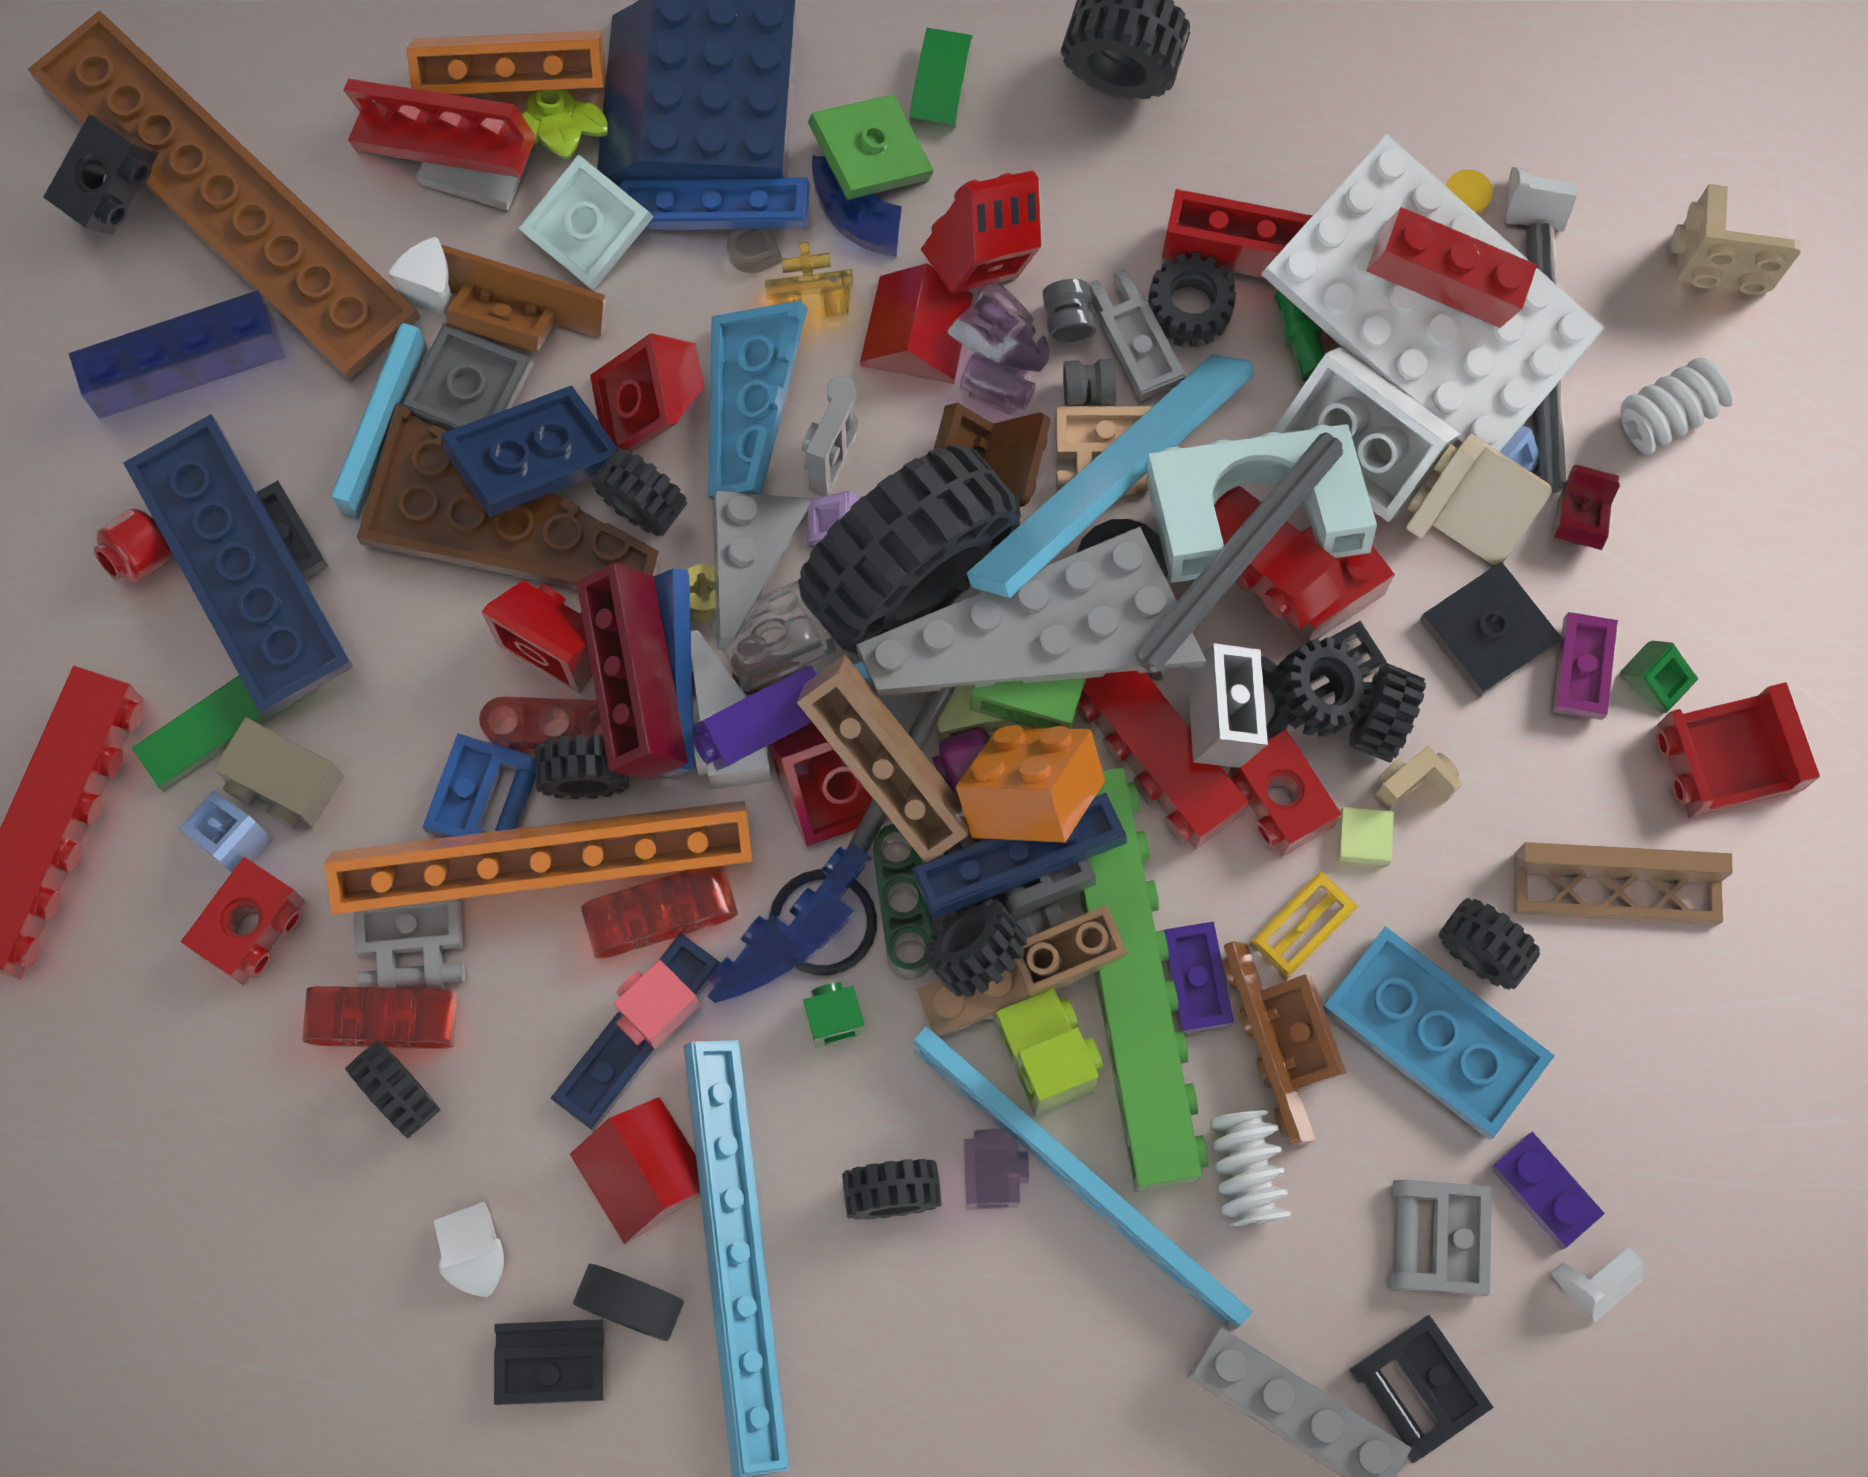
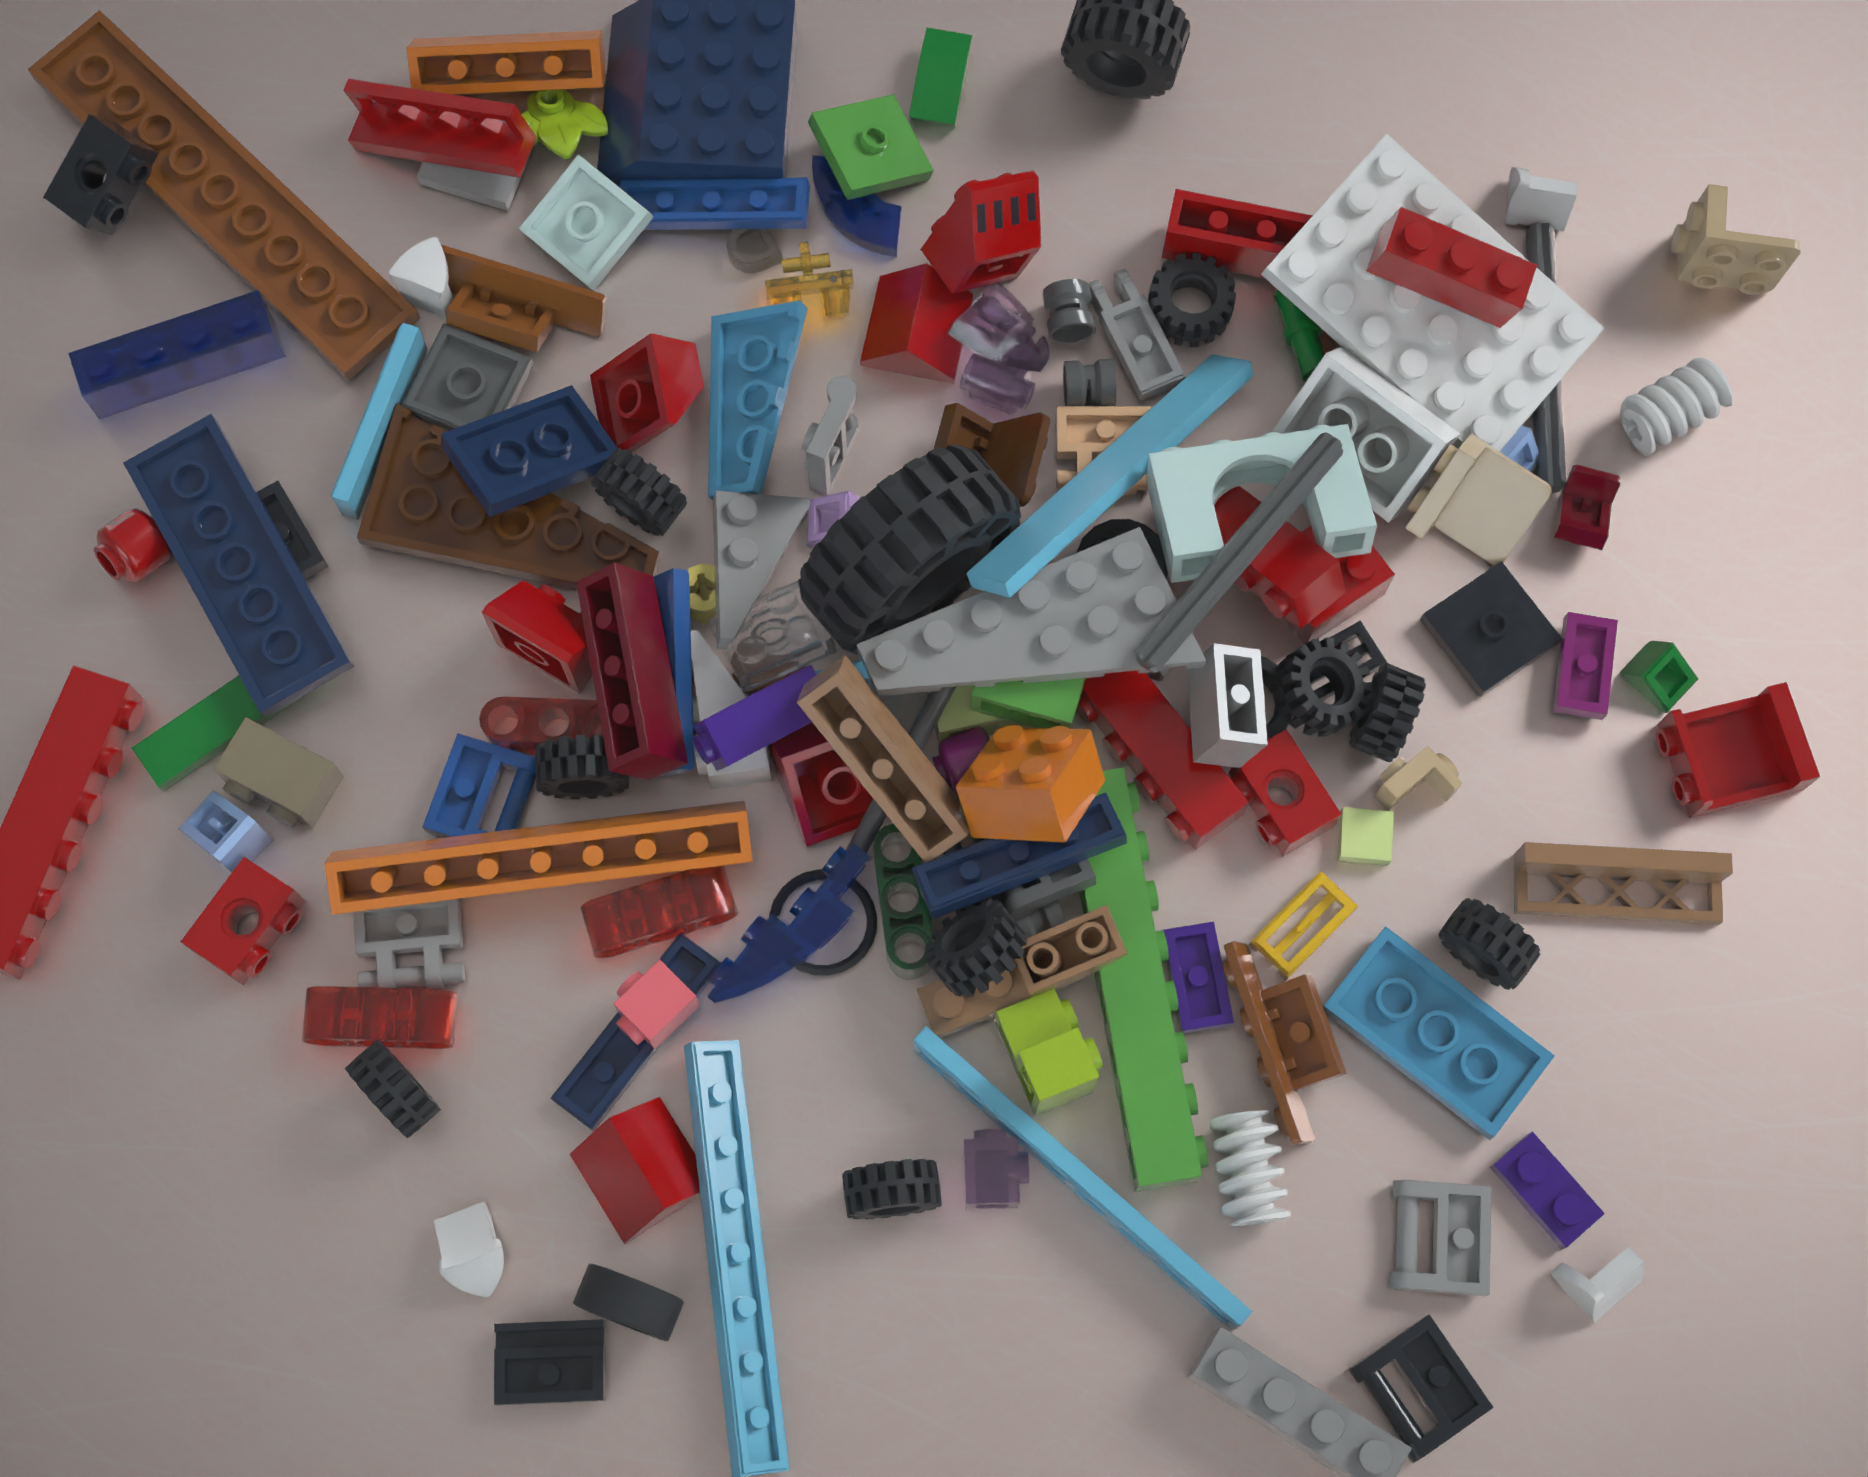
green plate [803,982,866,1049] -> none
yellow tile [1446,169,1493,216] -> none

